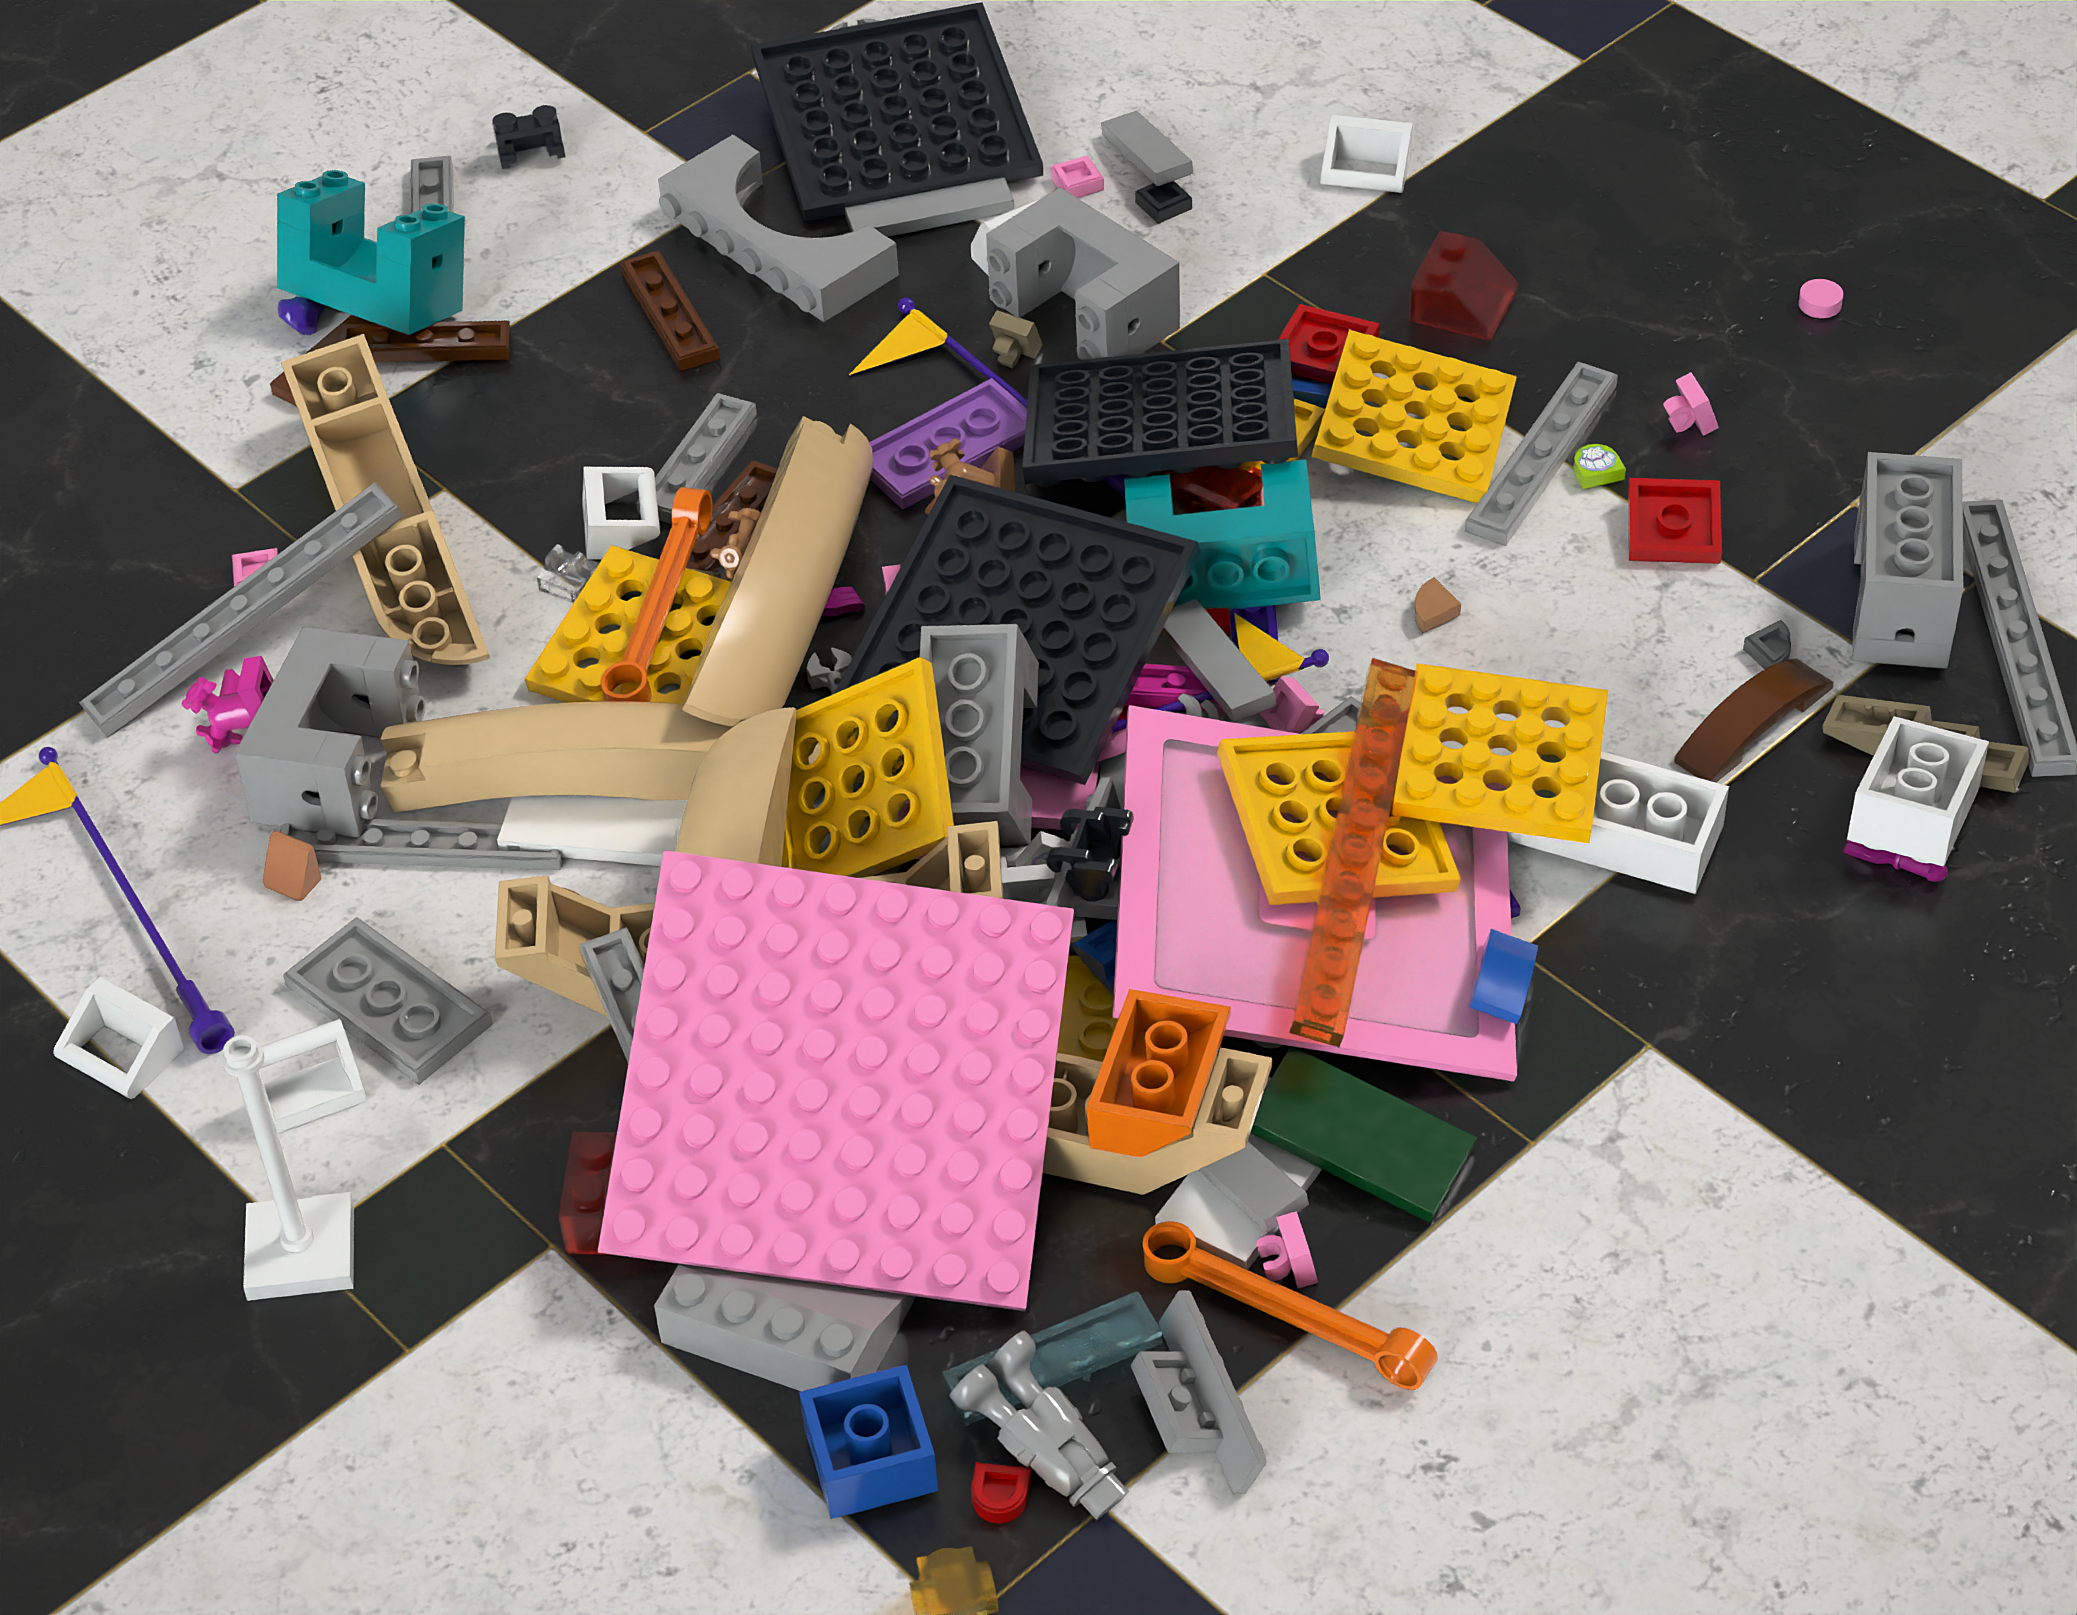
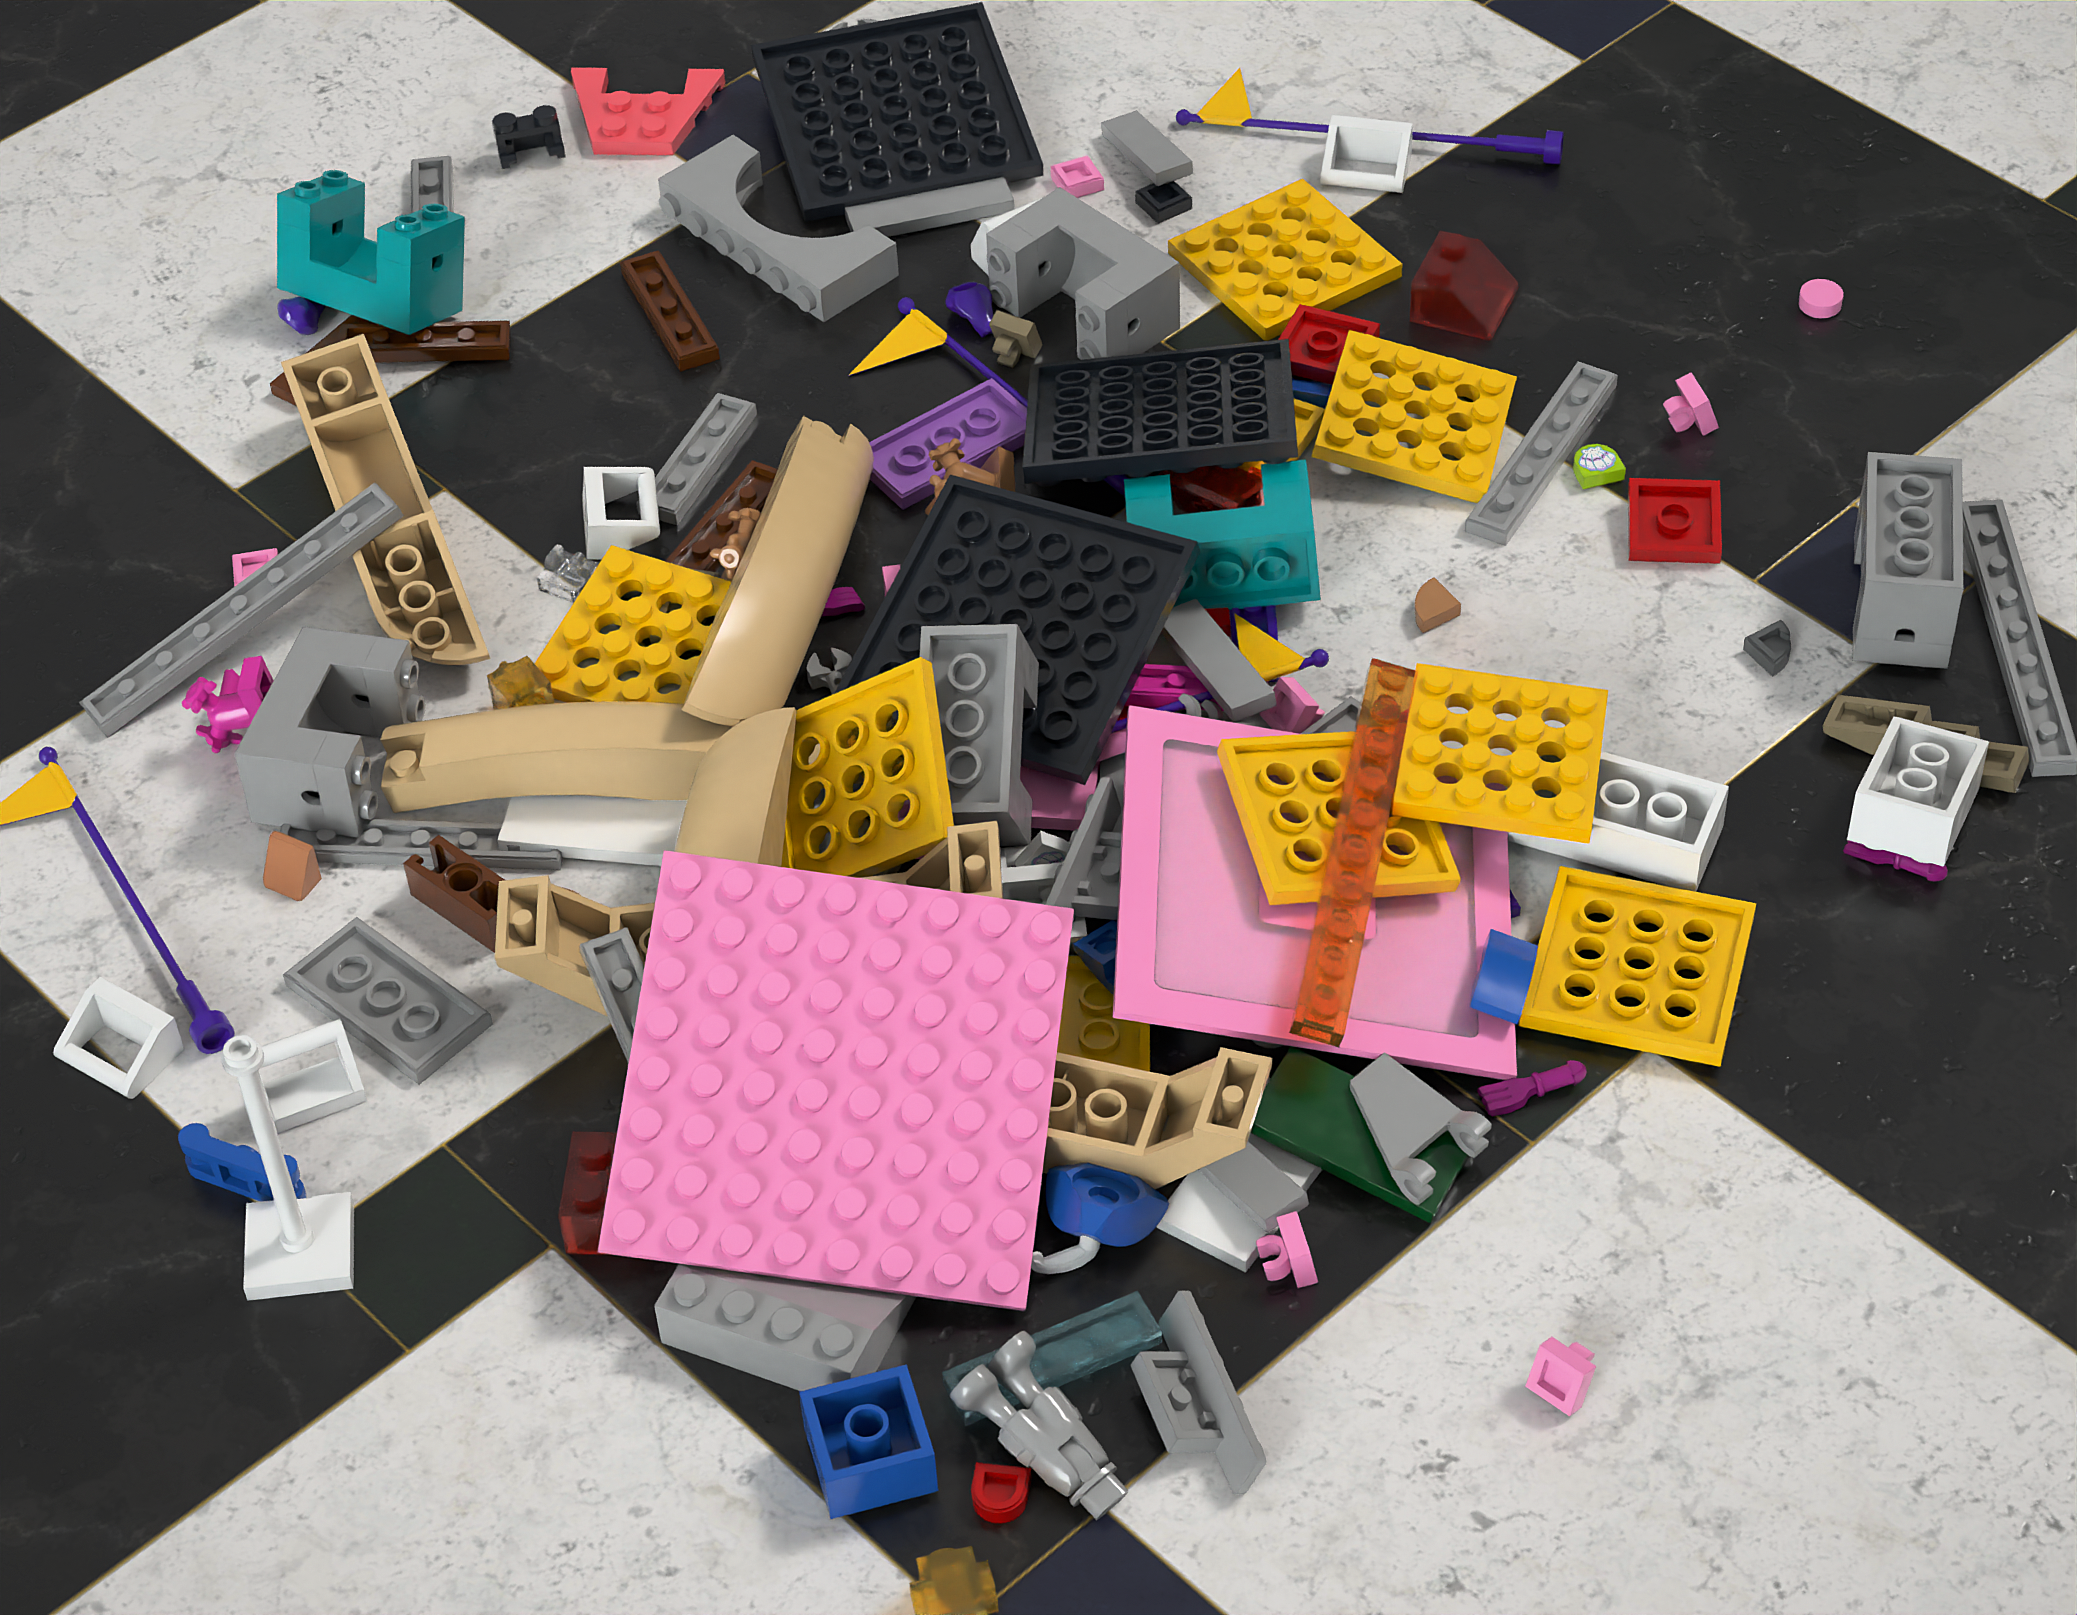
orange piece [600,487,712,702] -> none
black piece [1046,806,1134,902] -> none
orange slope [1086,989,1231,1158] -> none
orange piece [1143,1221,1438,1390] -> none
reddish brown slope [1674,659,1834,783] -> none
none -> blue plate [178,1123,307,1202]
none -> reddish brown piece [403,835,505,953]
none -> clear yellow brick [487,656,554,710]
none -> coral wing [571,68,725,155]
none -> dark purple animal [945,282,994,338]
none -> blue hat [1031,1163,1169,1274]
none -> yellow piece [1168,178,1402,341]
none -> dark purple piece [1175,68,1564,164]
none -> light grey flag [1349,1052,1492,1205]
none -> magenta piece [1477,1060,1587,1116]
none -> yellow piece [1519,866,1756,1067]
none -> bright pink tile [1525,1337,1596,1416]

